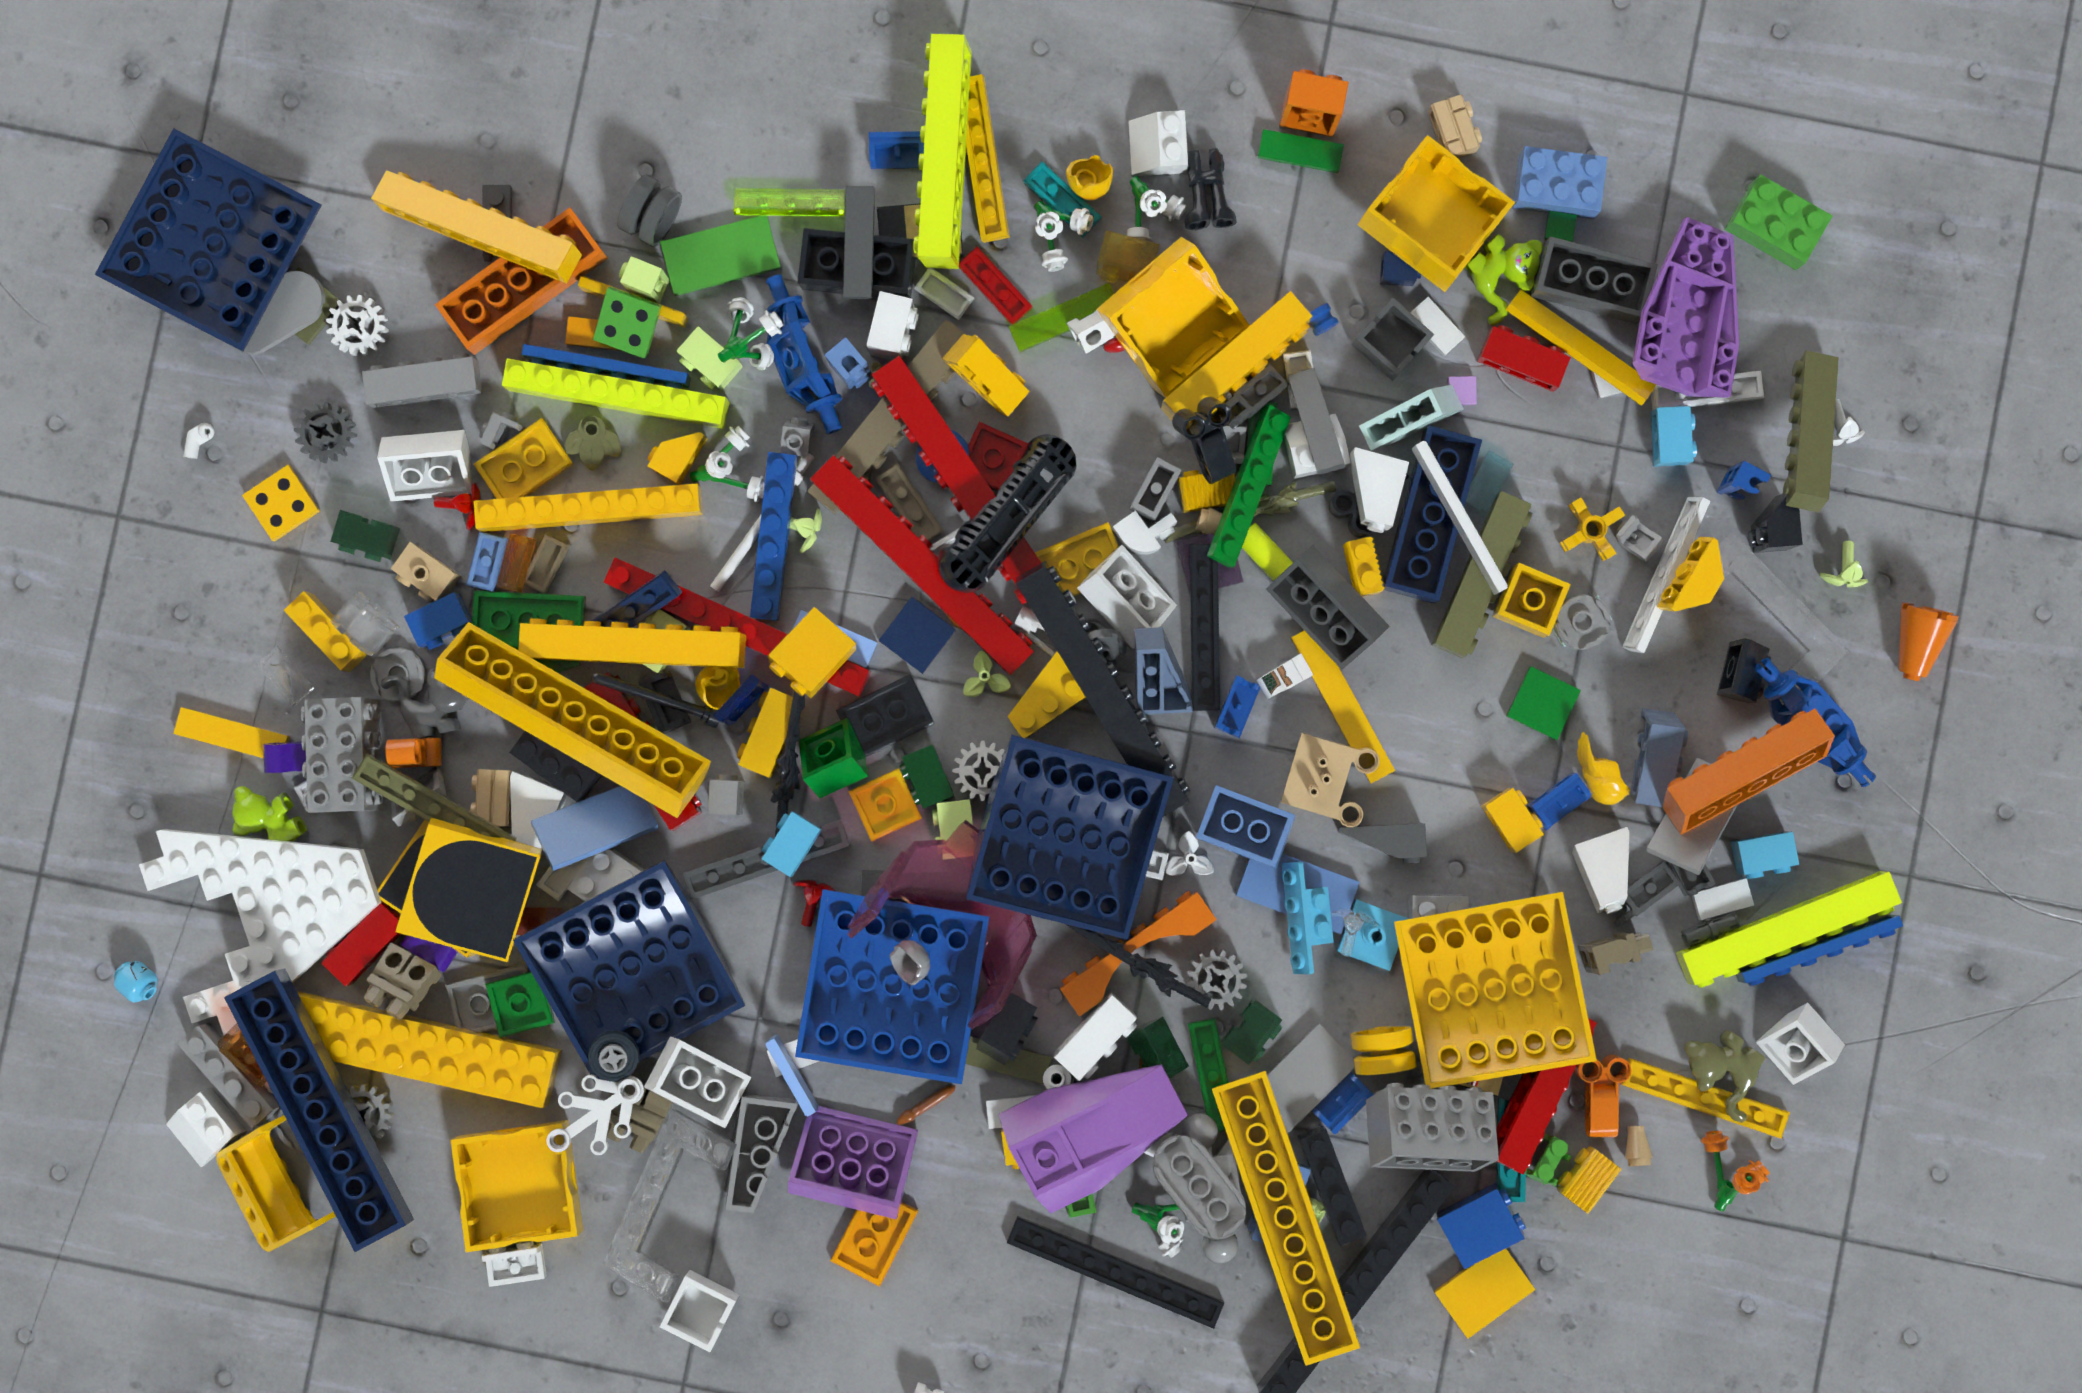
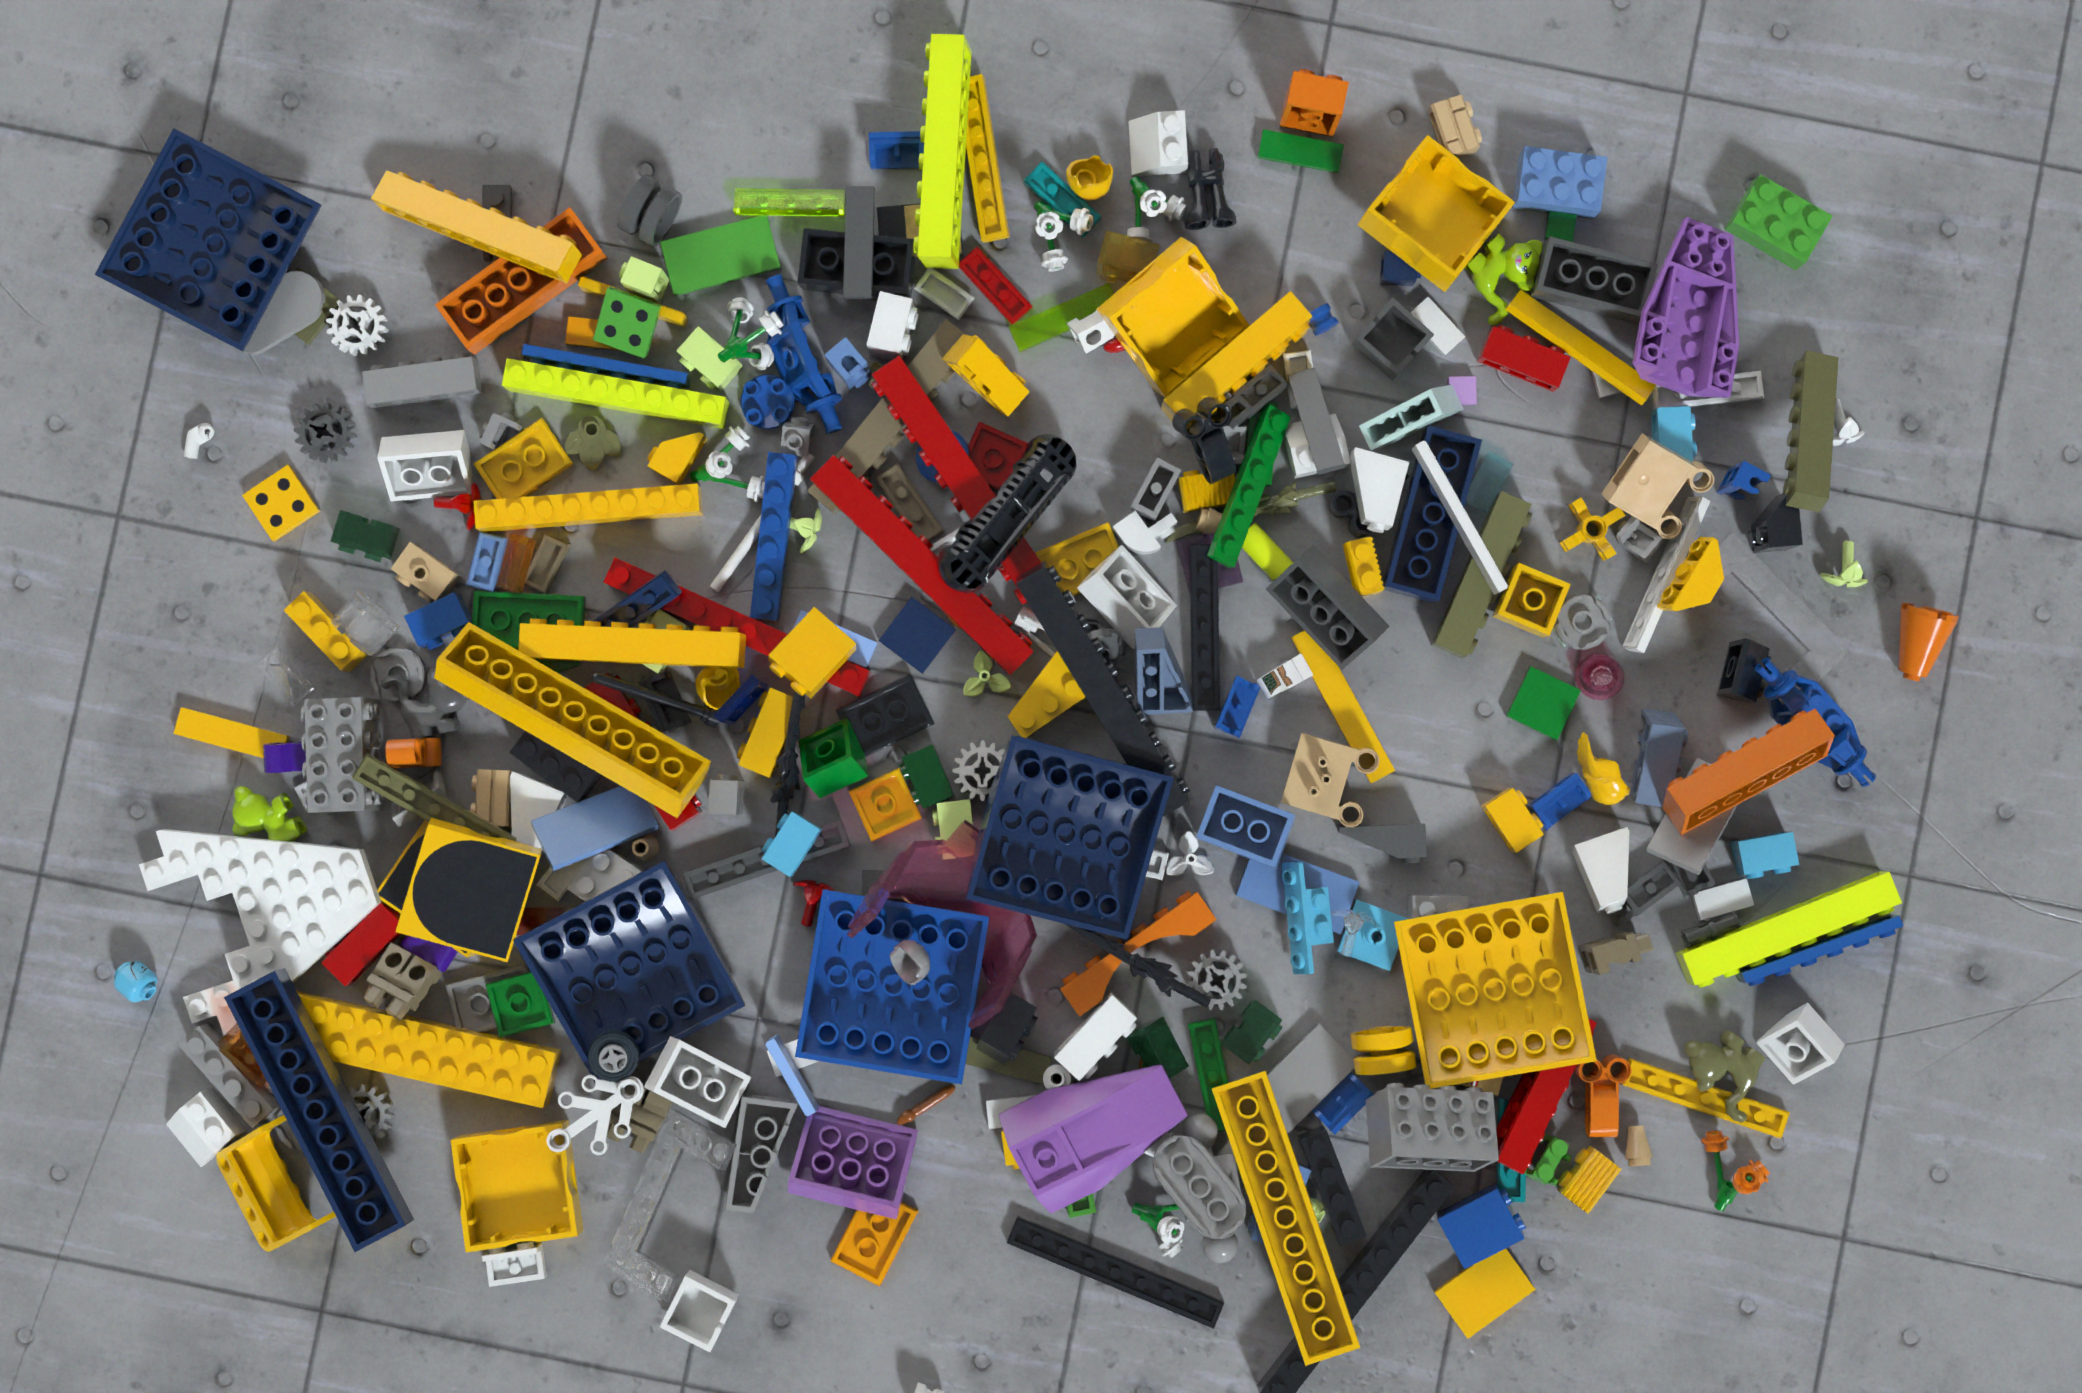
none -> tan cone [632,834,659,861]
none -> blue dish [741,374,795,430]
none -> clear pink hat [1575,653,1624,700]
none -> tan piece [1601,433,1714,539]

